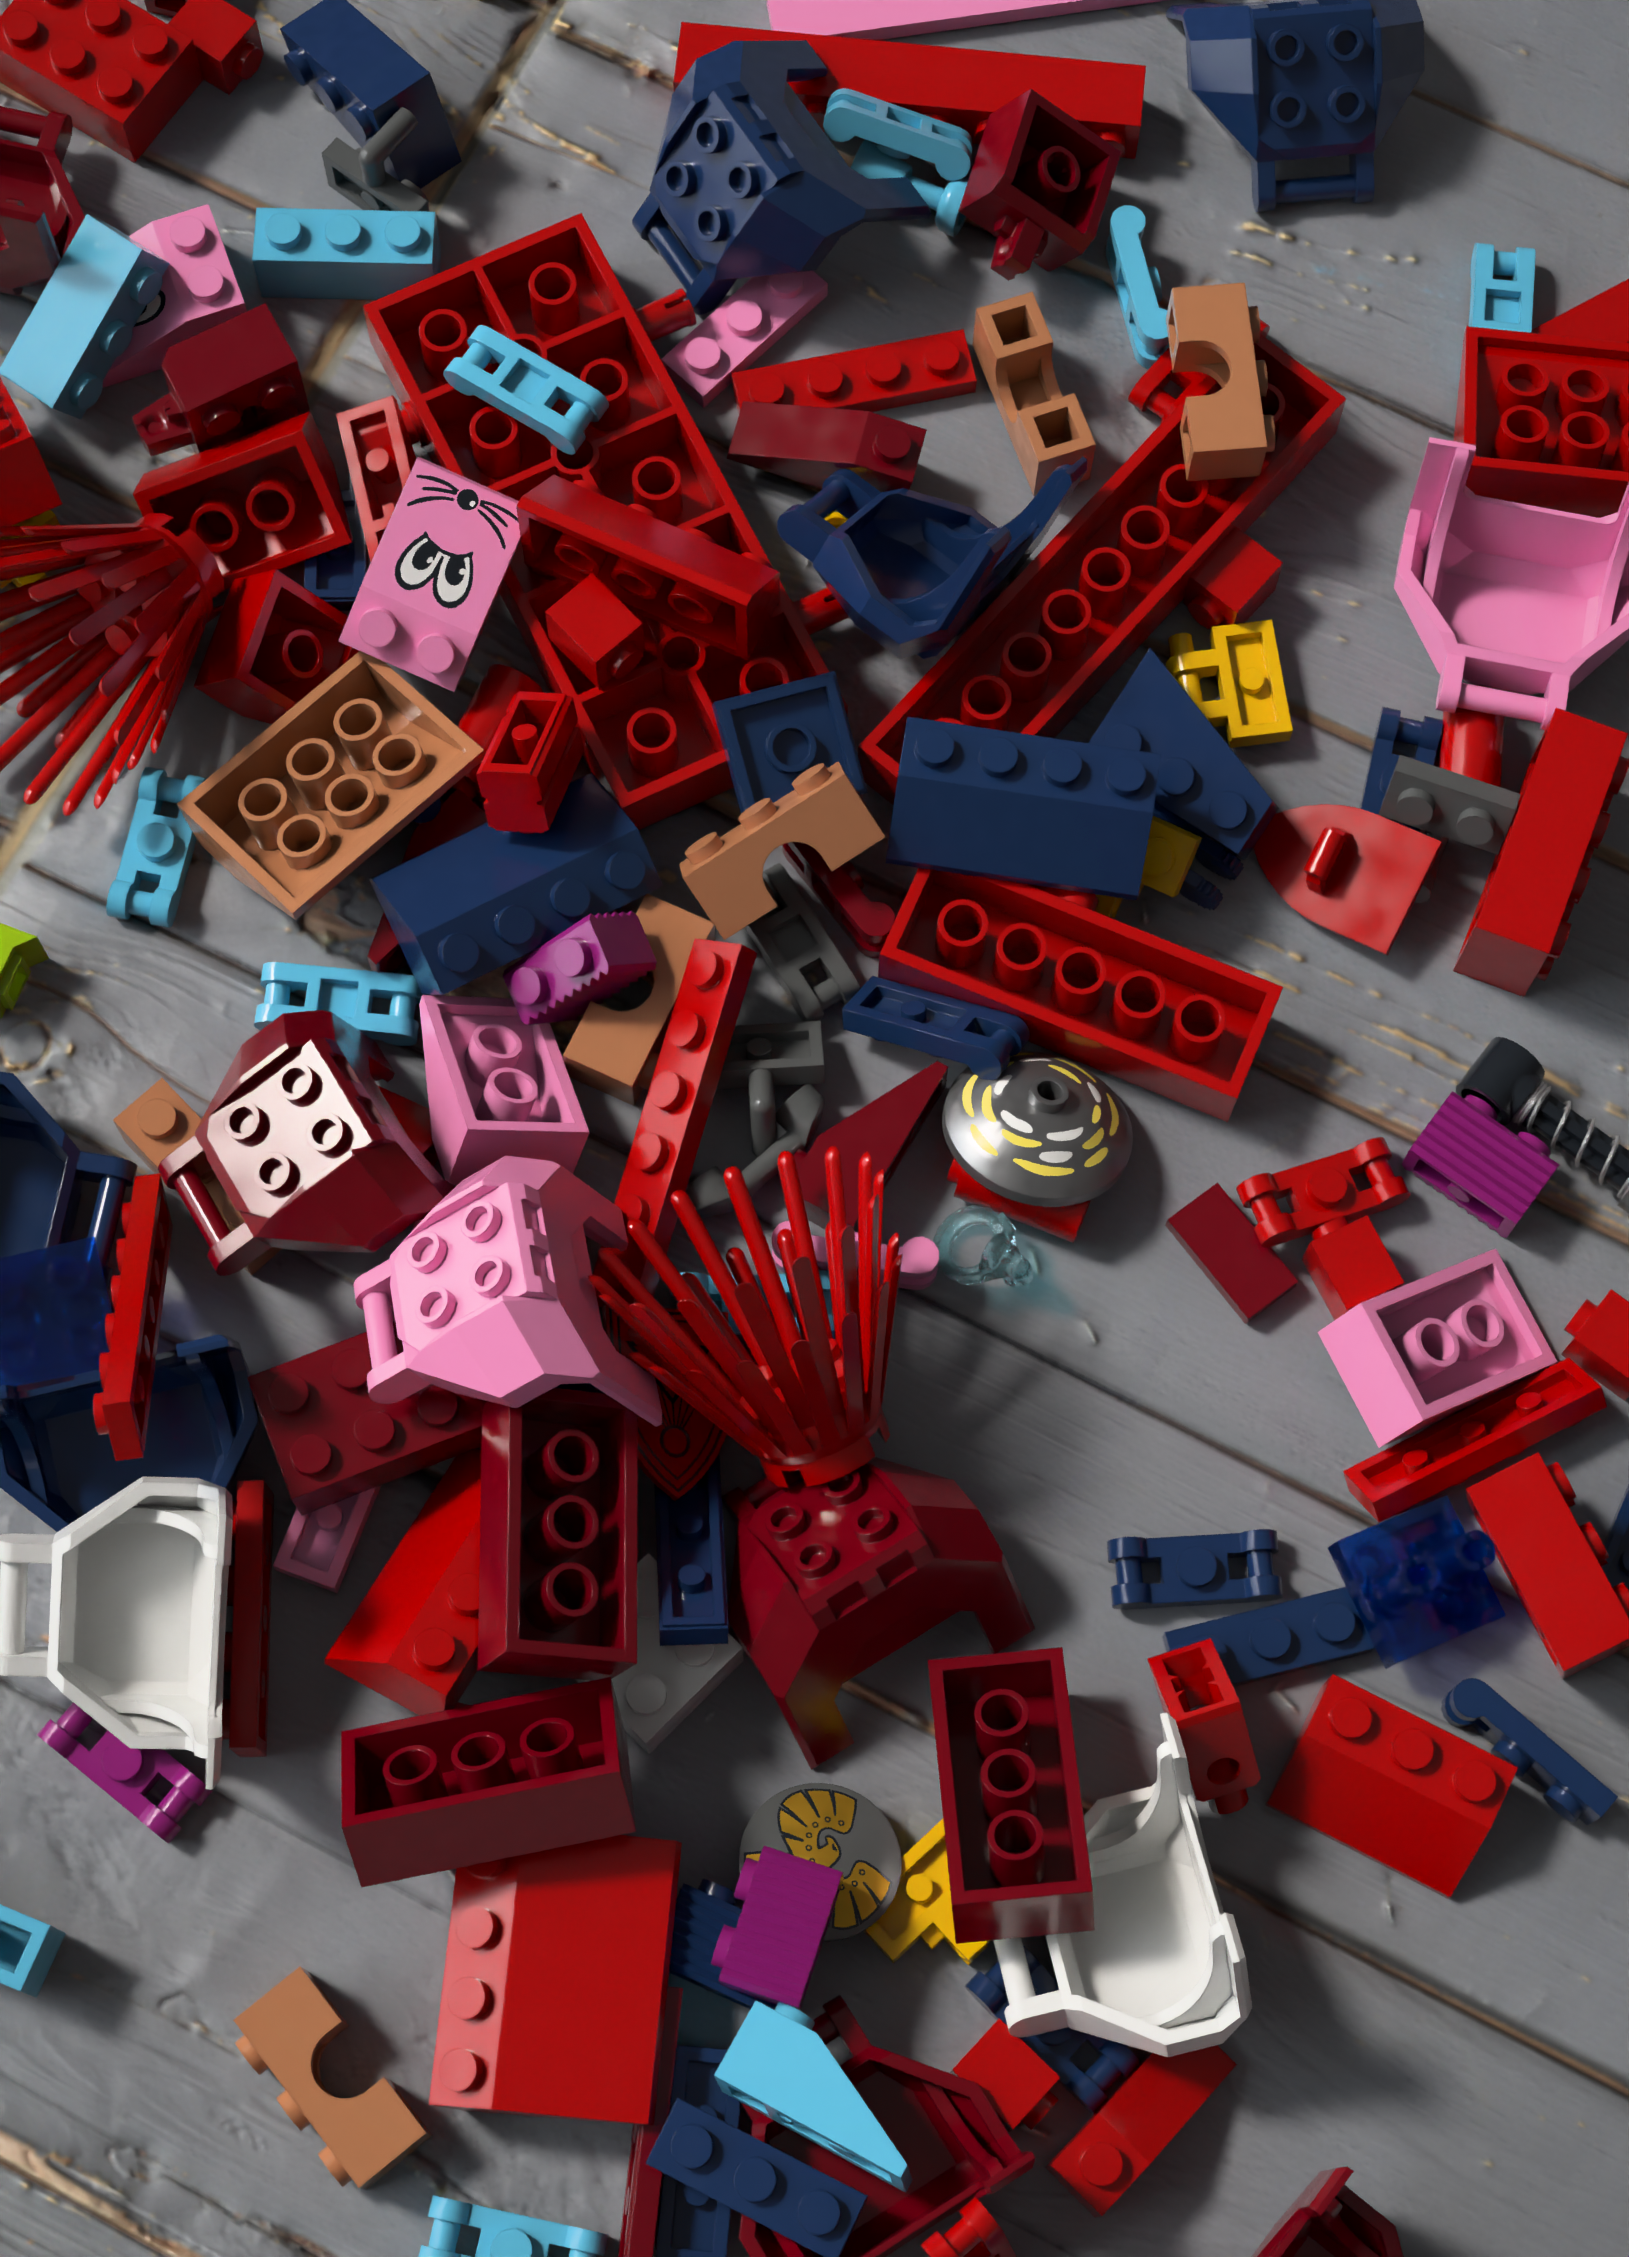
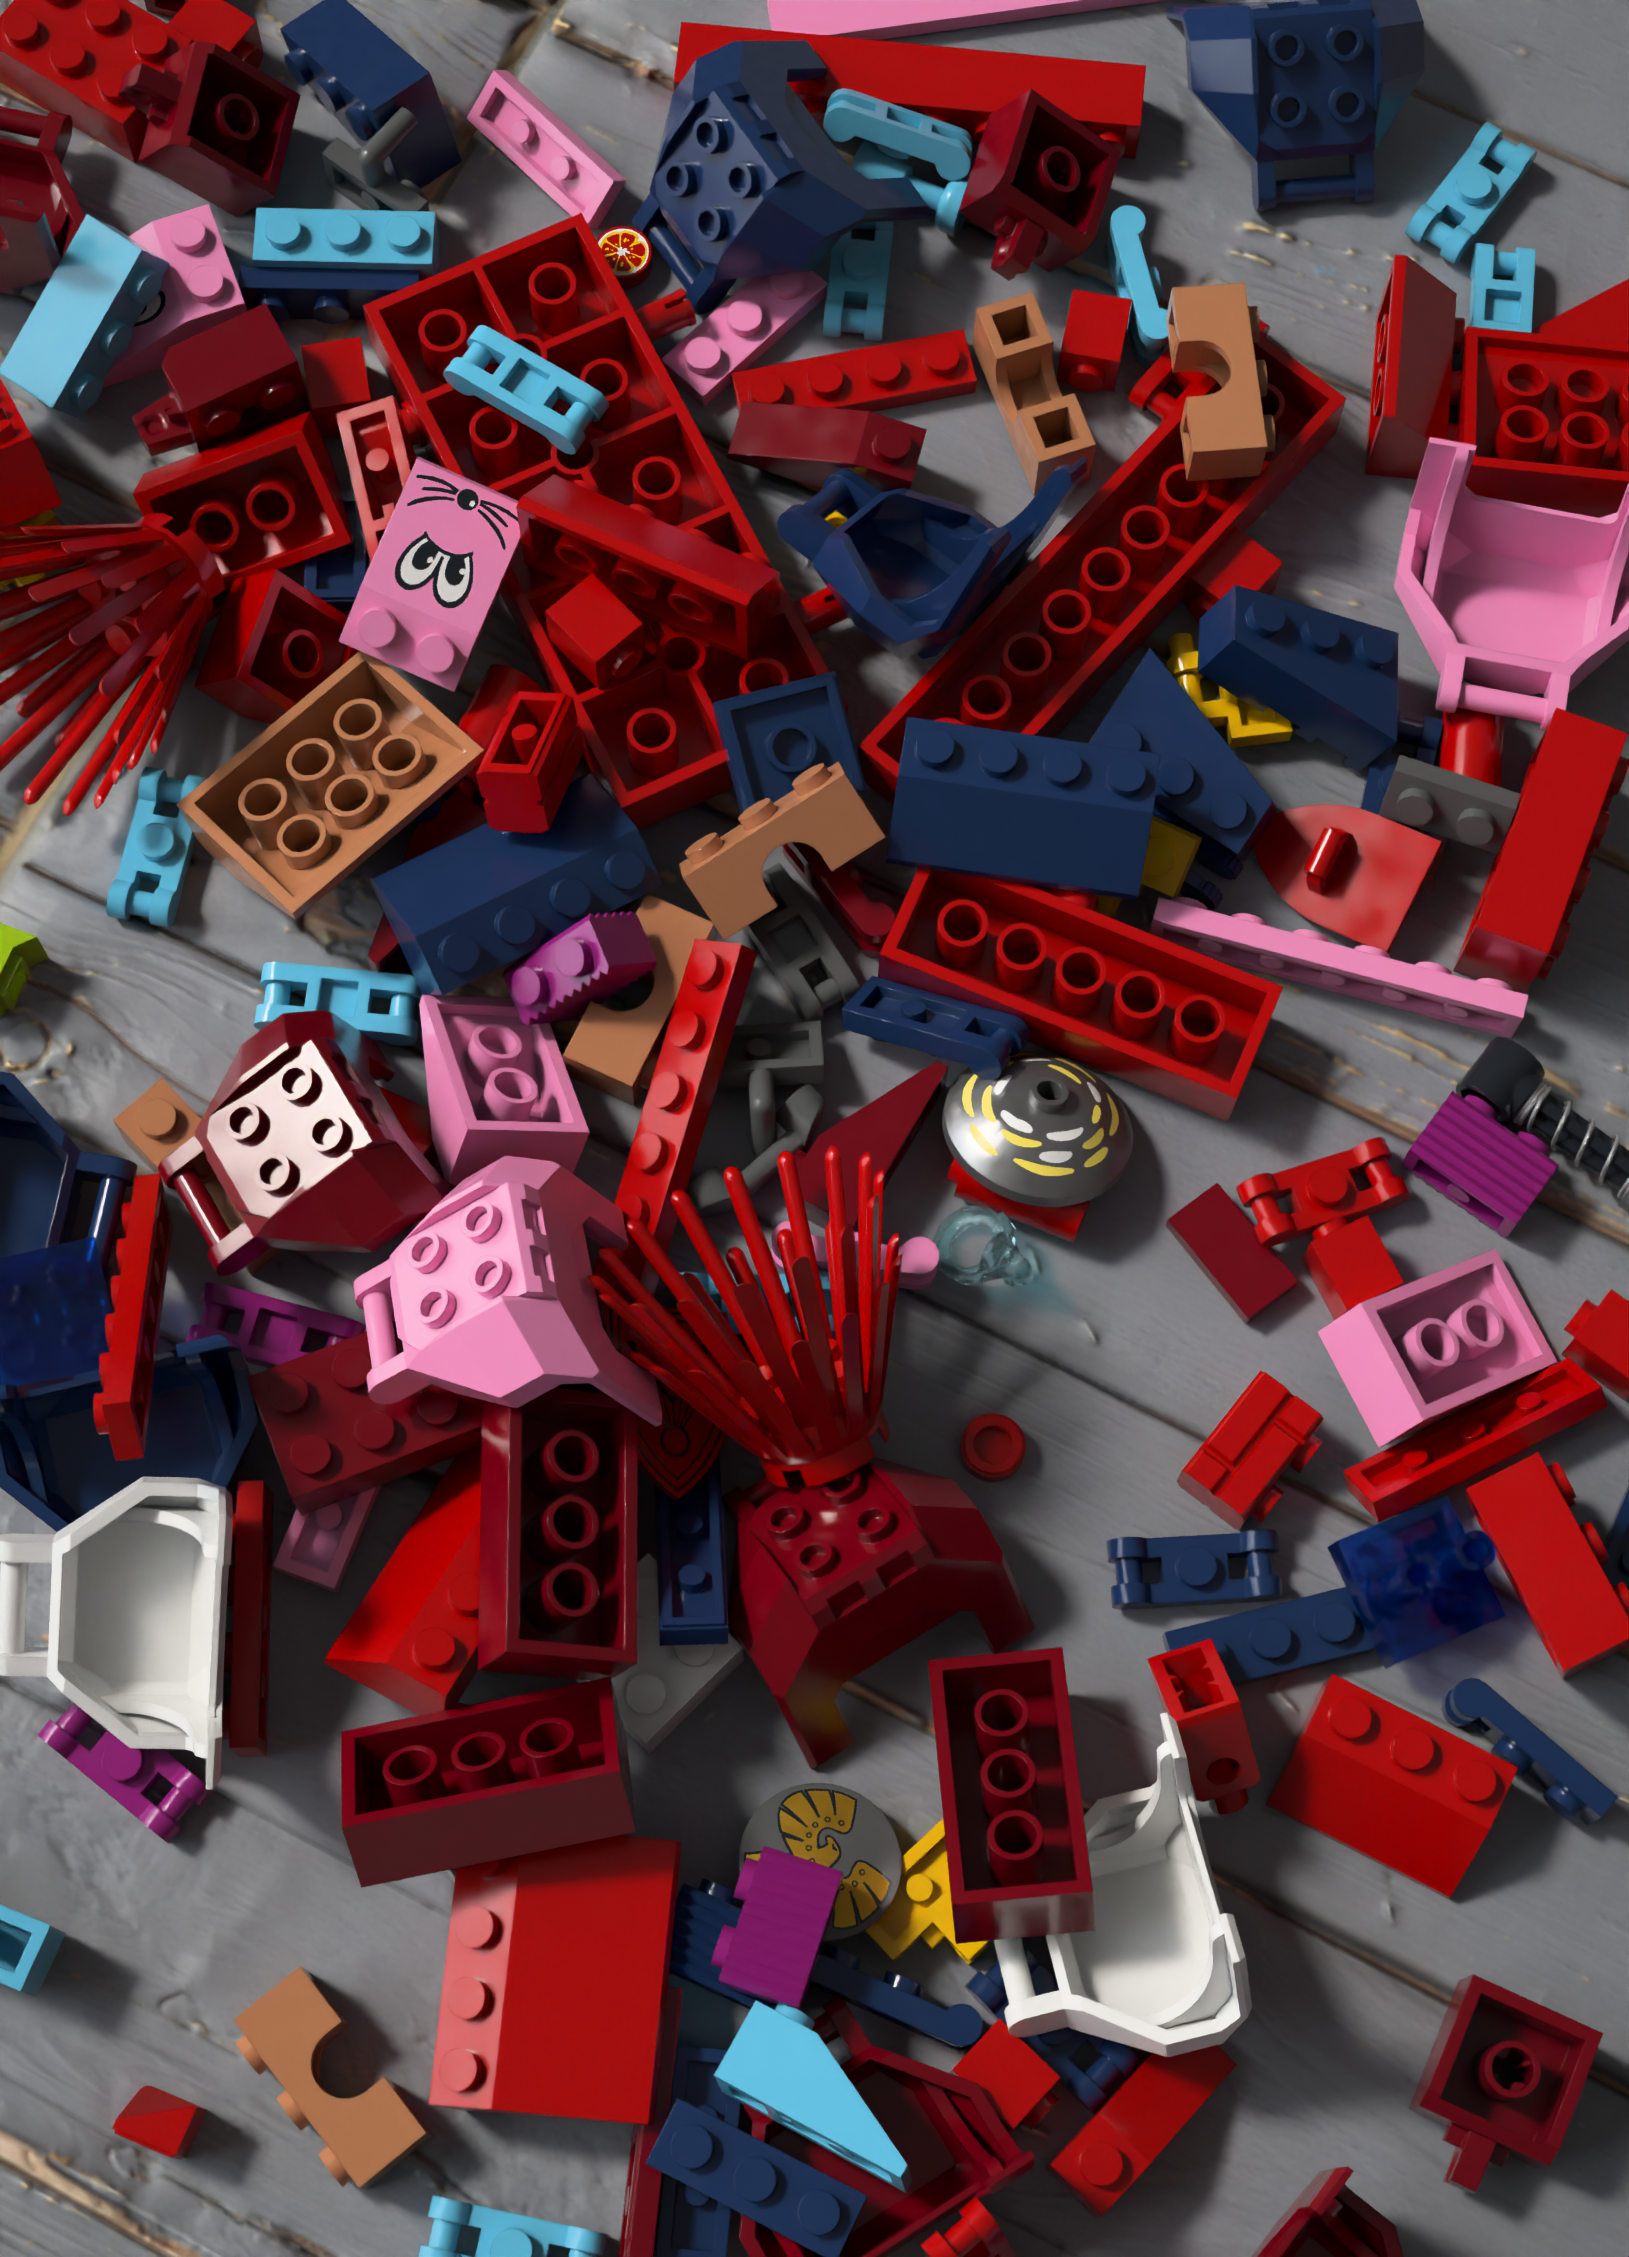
none -> red slope [112,2086,207,2160]
none -> dark red hinge [118,41,301,217]
none -> magenta plate [186,1282,366,1368]
none -> dark blue plate [239,266,421,324]
none -> red brick [301,336,373,439]
none -> bright pink plate [466,70,627,229]
none -> red tile [596,226,652,289]
none -> dark blue plate [809,1943,983,2051]
none -> medium azure plate [823,221,895,341]
none -> red tile [960,1413,1026,1482]
none -> red brick [1057,289,1132,392]
none -> bright pink plate [1149,897,1529,1039]
none -> red brick [1176,1371,1324,1530]
none -> dark blue wedge [1198,585,1399,772]
none -> red slope [1365,255,1465,480]
none -> medium azure plate [1405,121,1537,265]
none -> dark red hinge [1408,1974,1603,2194]

